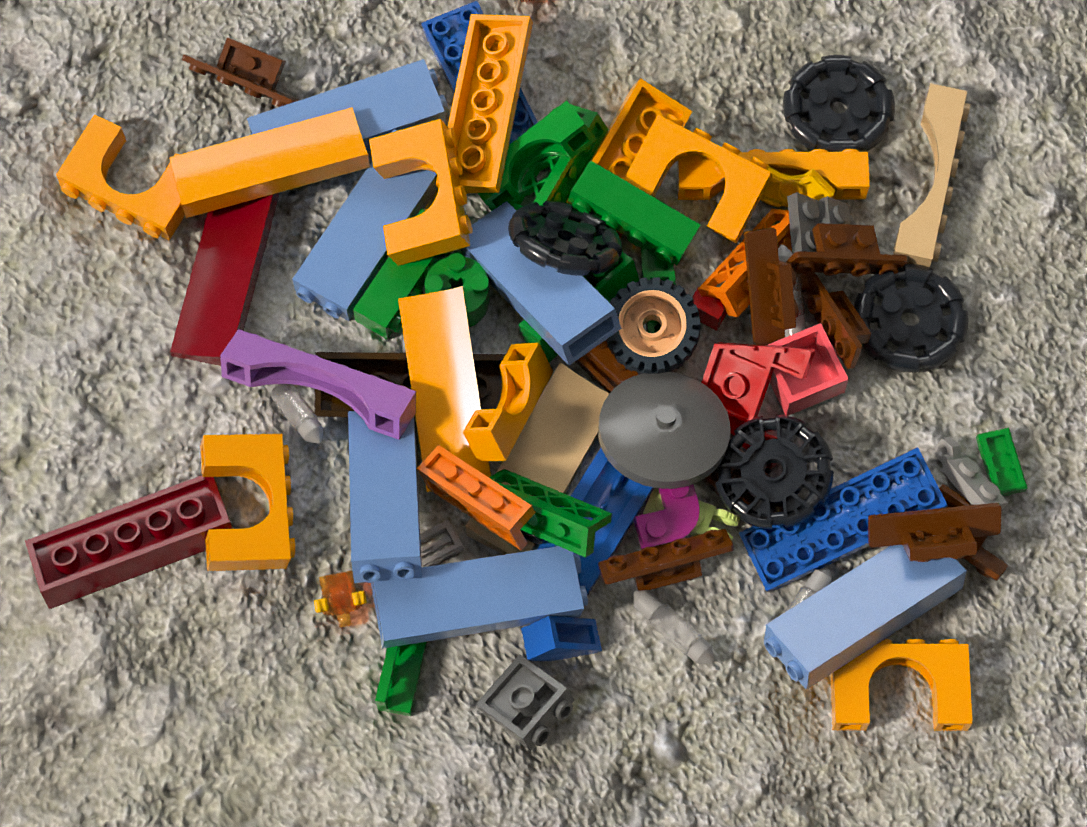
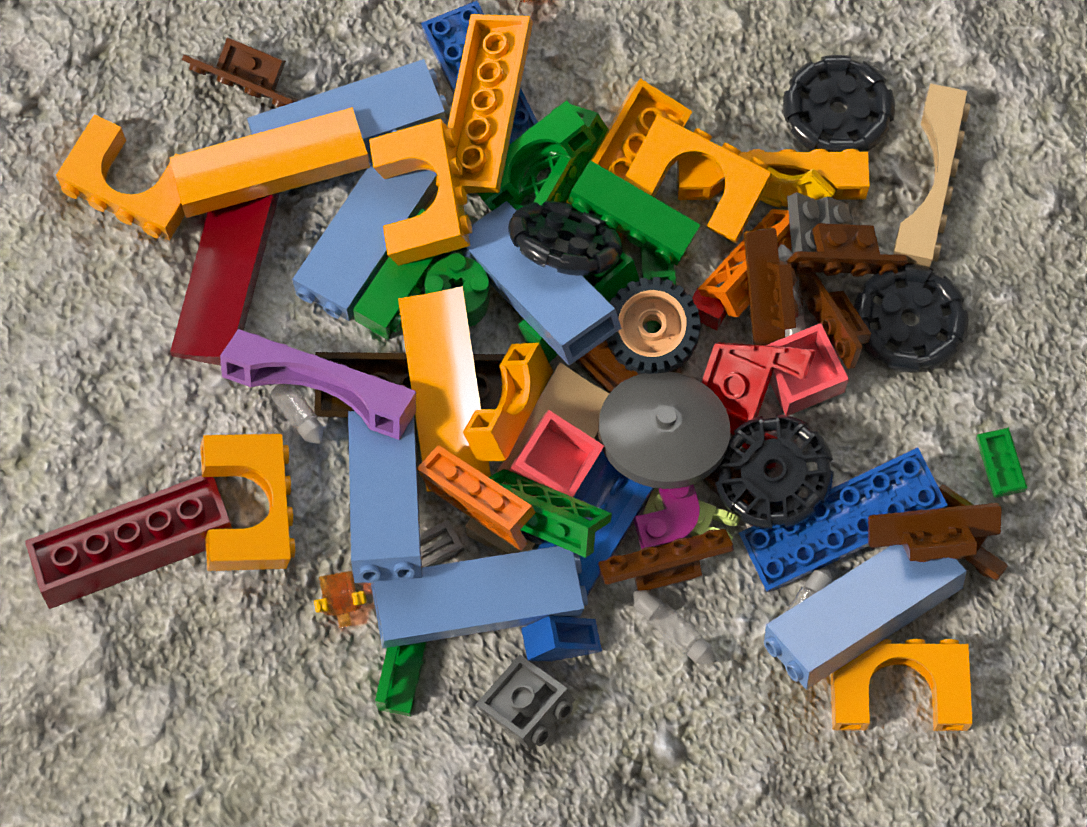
light grey hinge [932,437,1008,511] -> none
none -> coral piece [509,410,604,507]

